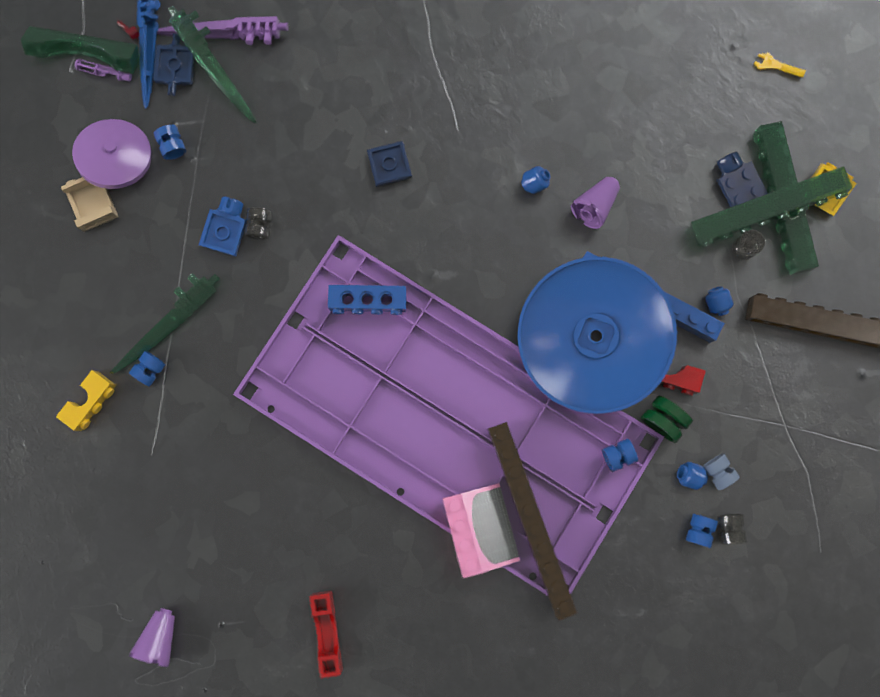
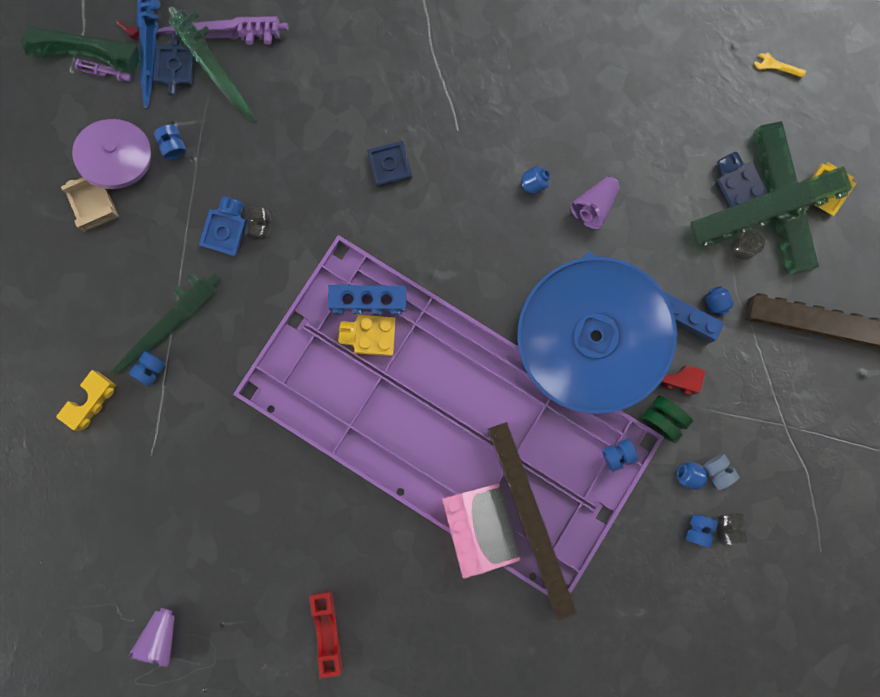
none -> yellow plate [338,314,395,356]

